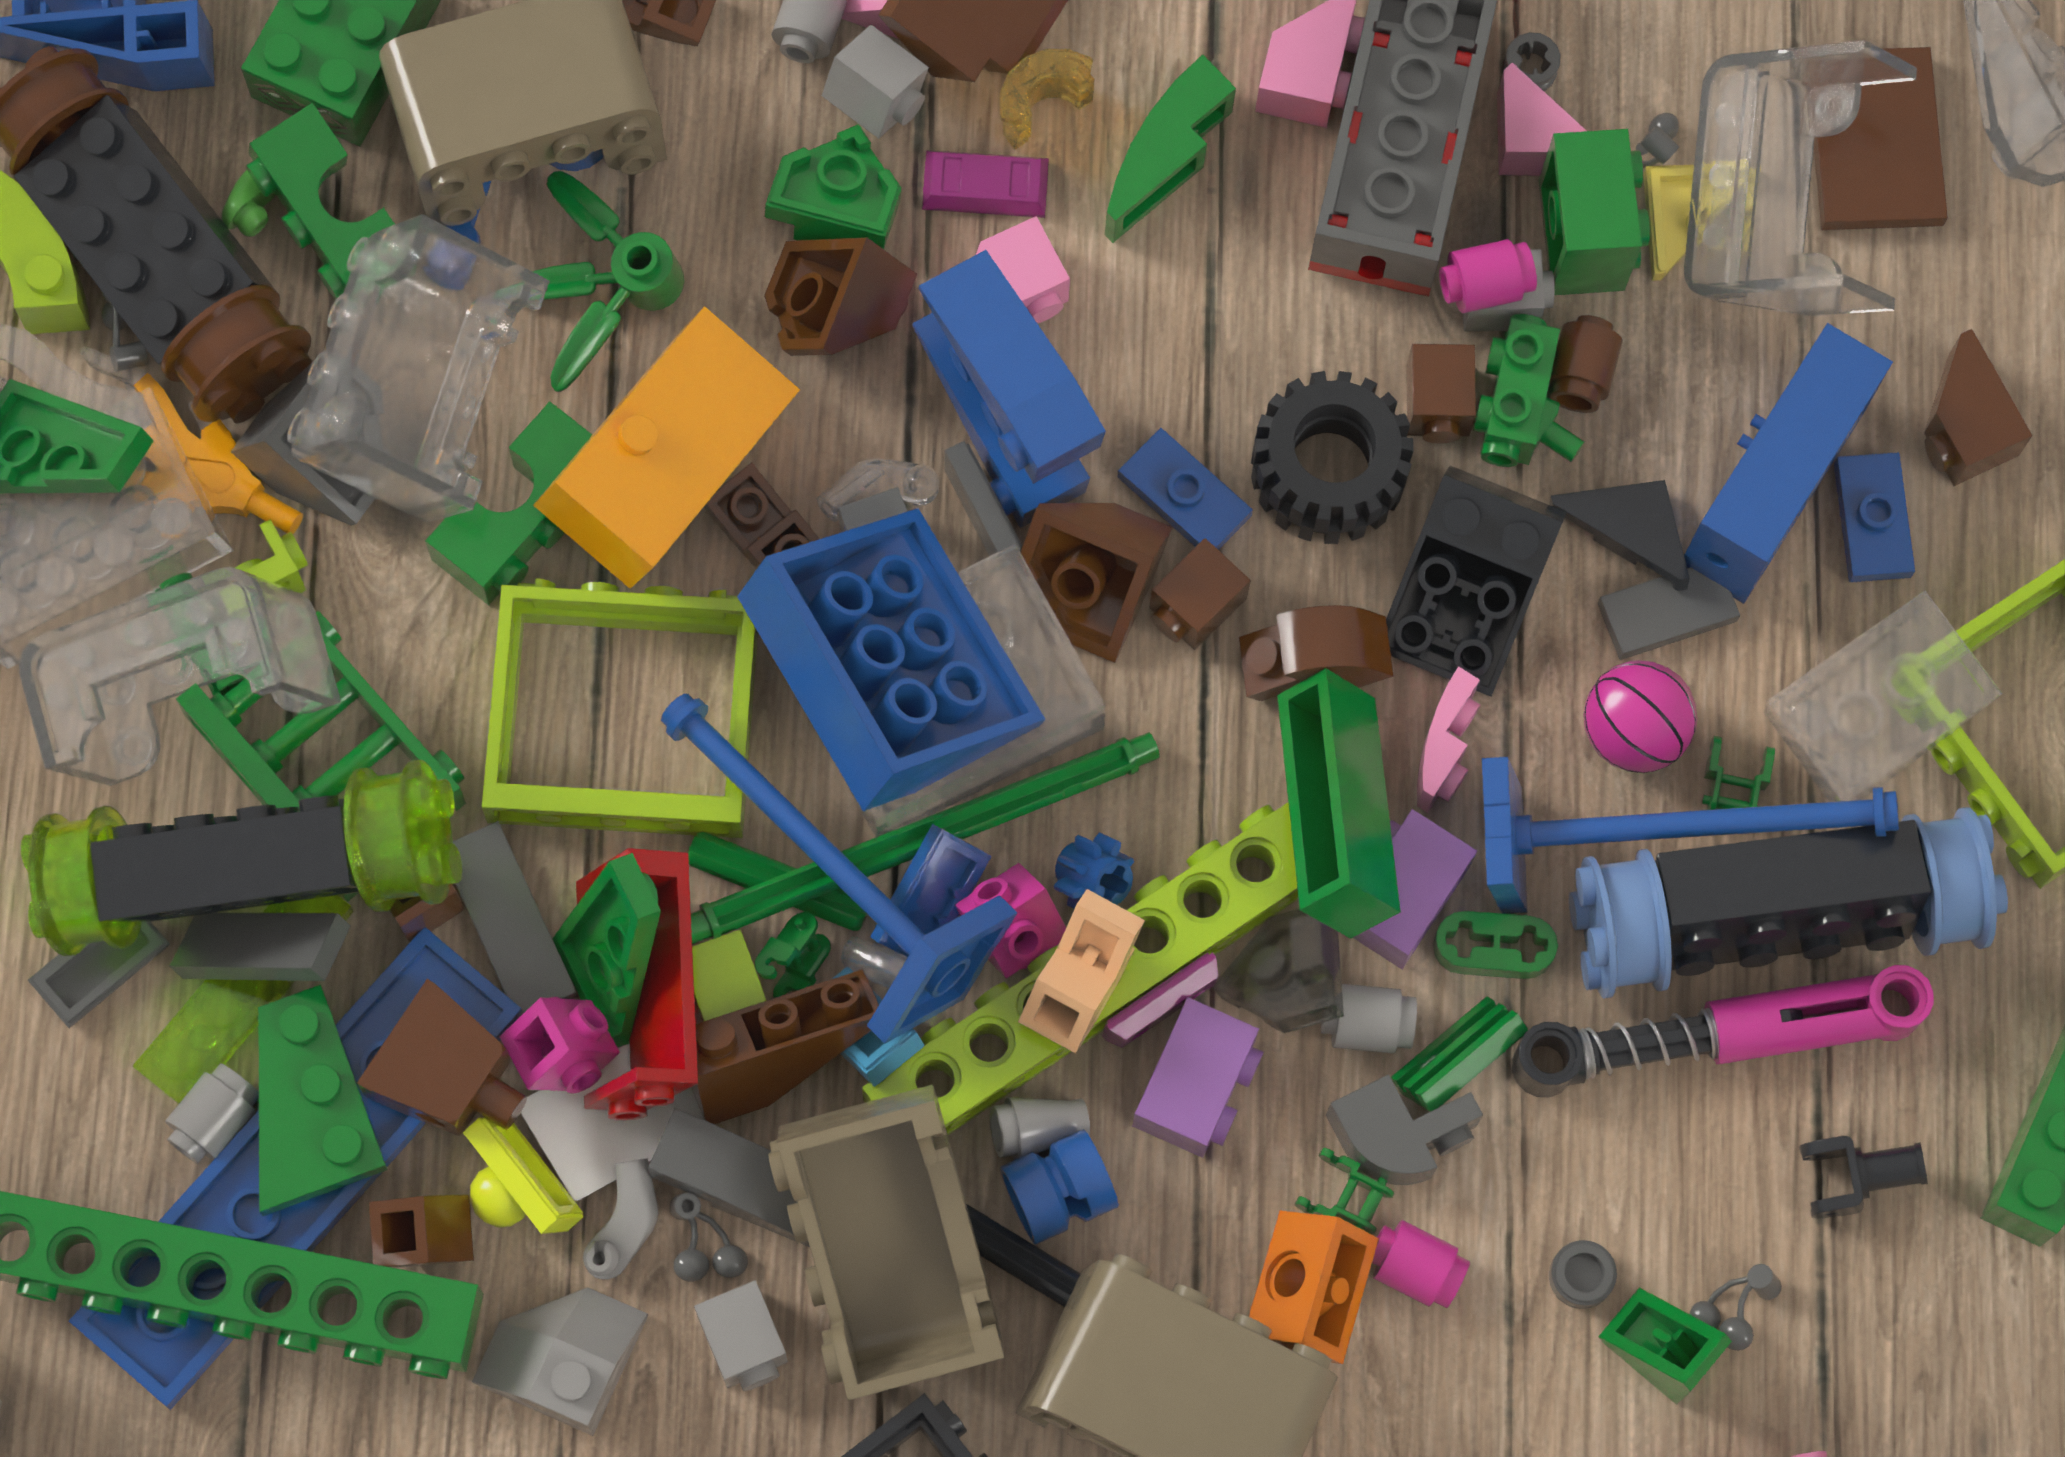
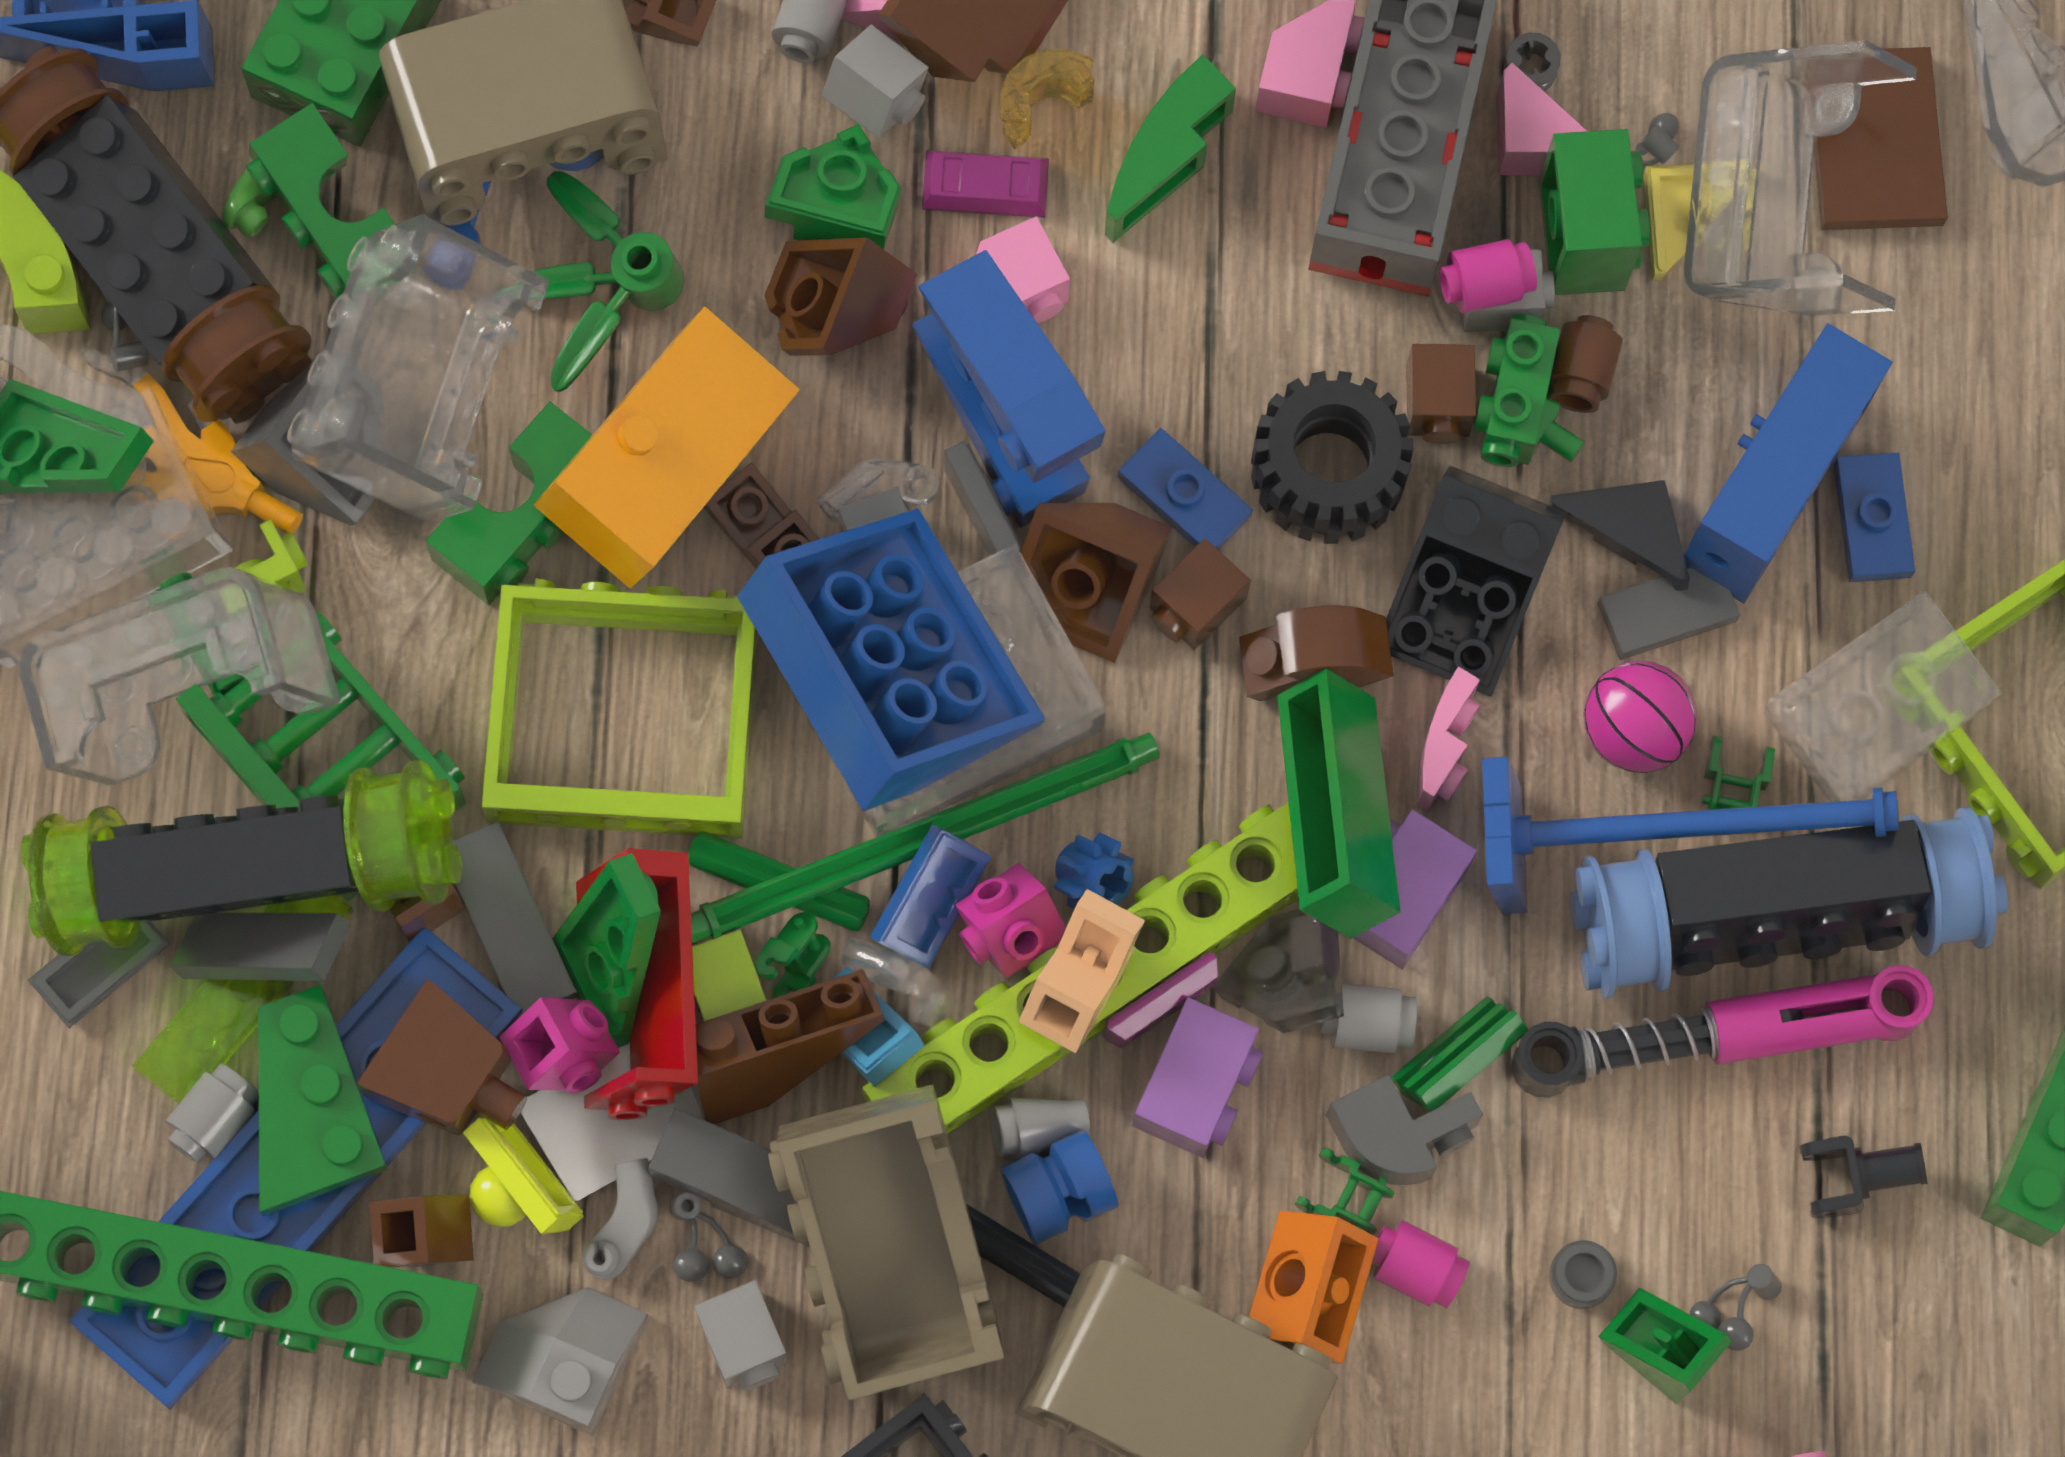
blue tile [661,693,1018,1044] -> none
green beam [1433,911,1558,979] -> none
reddish brown slope [1924,329,2033,486] -> none

